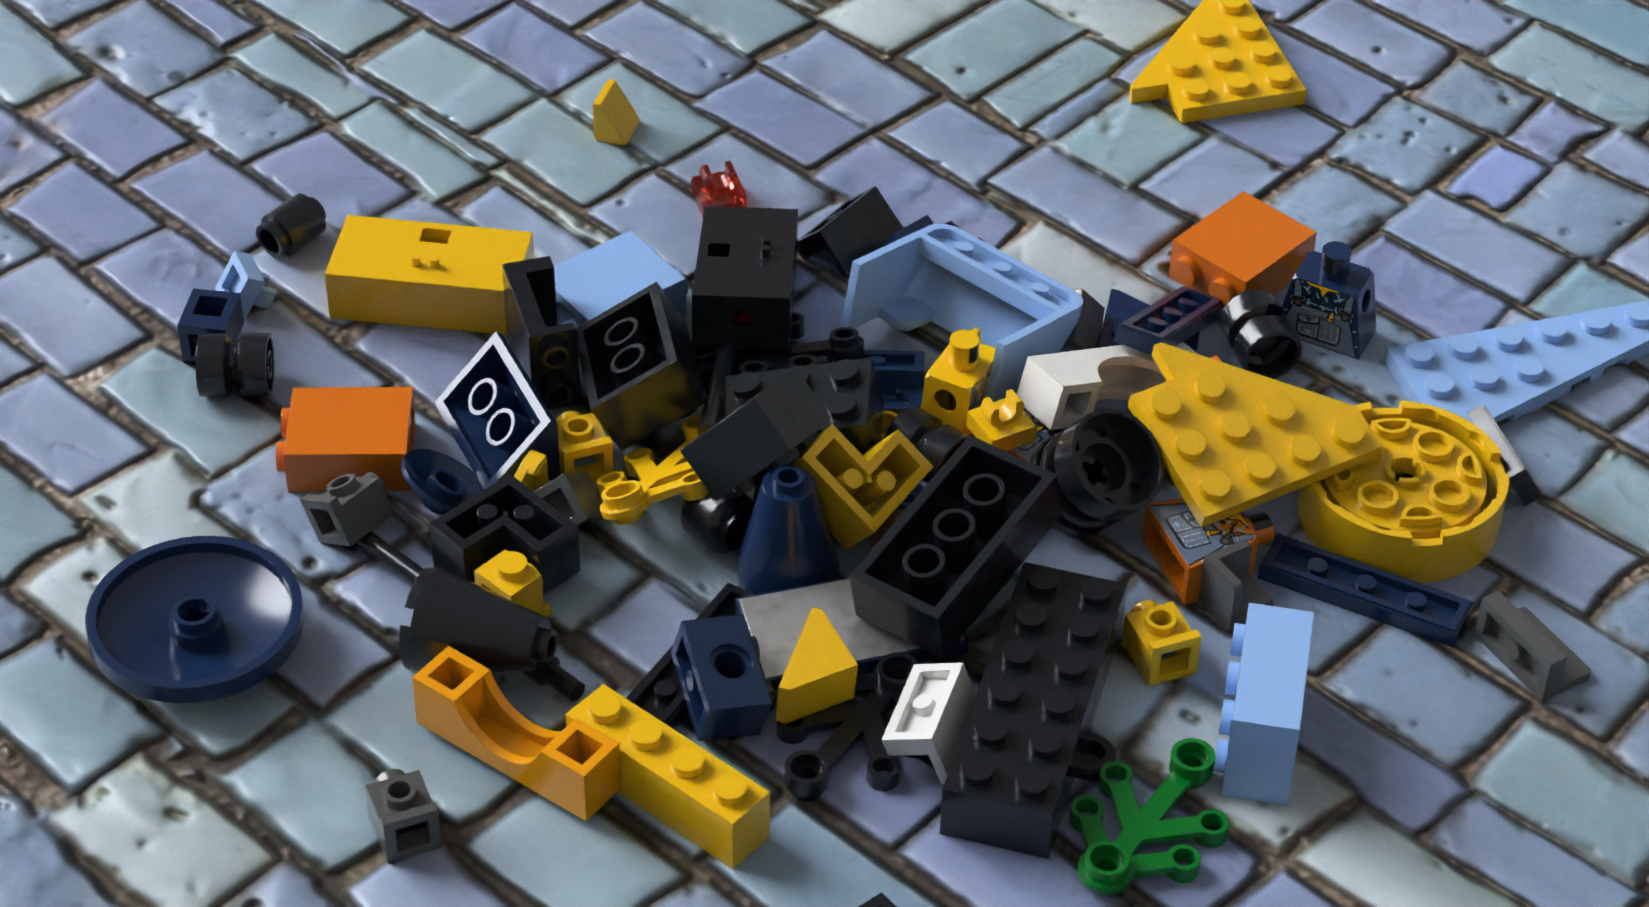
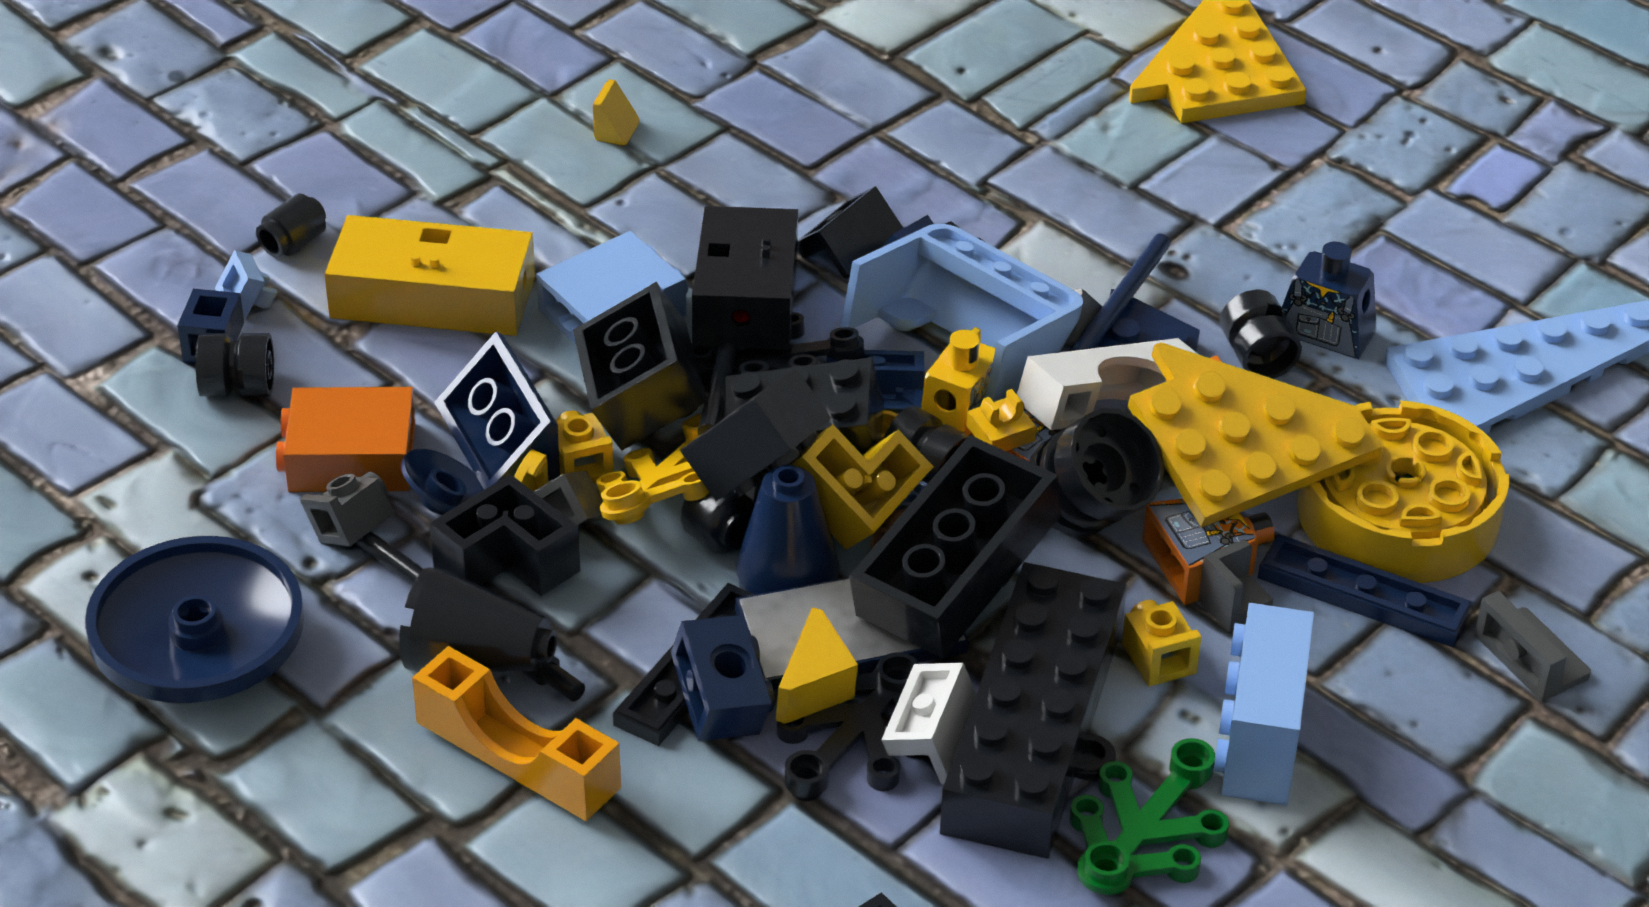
dark grey brick [365,769,442,863] -> none
yellow brick [474,549,552,618] -> none
black panel [502,256,581,409] -> none
yellow brick [565,684,770,869] -> none
clear red tile [691,161,747,218] -> none
dark blue tile [1113,286,1223,355] -> none
orange brick [1168,191,1317,309] -> none
tile [1467,404,1540,506] -> none
none -> dark blue axle [1070,233,1171,351]

